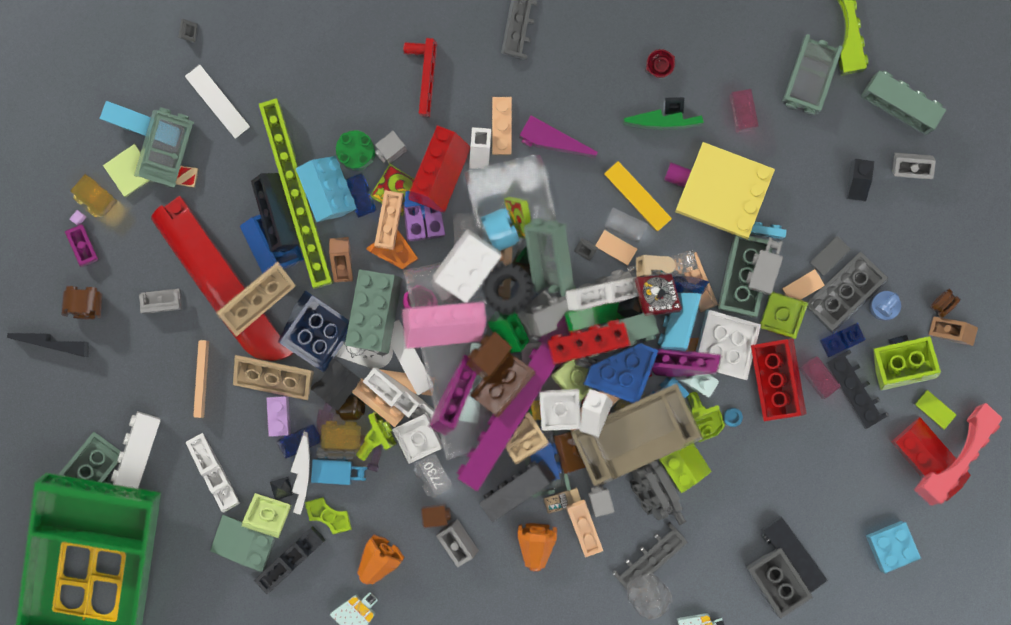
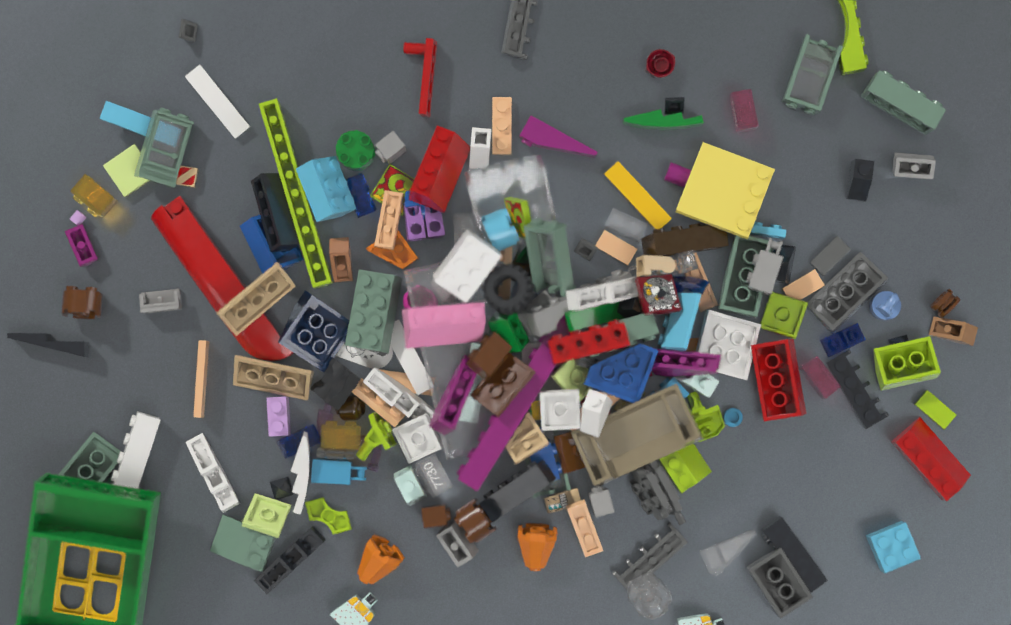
coral arch [914,403,1003,506] -> none
none -> light aqua torso [394,465,427,506]
none -> reddish brown brick [454,498,497,543]
none -> dark brown wedge [641,223,729,257]
none -> clear slope [699,529,756,576]
none -> black slope [773,245,796,284]

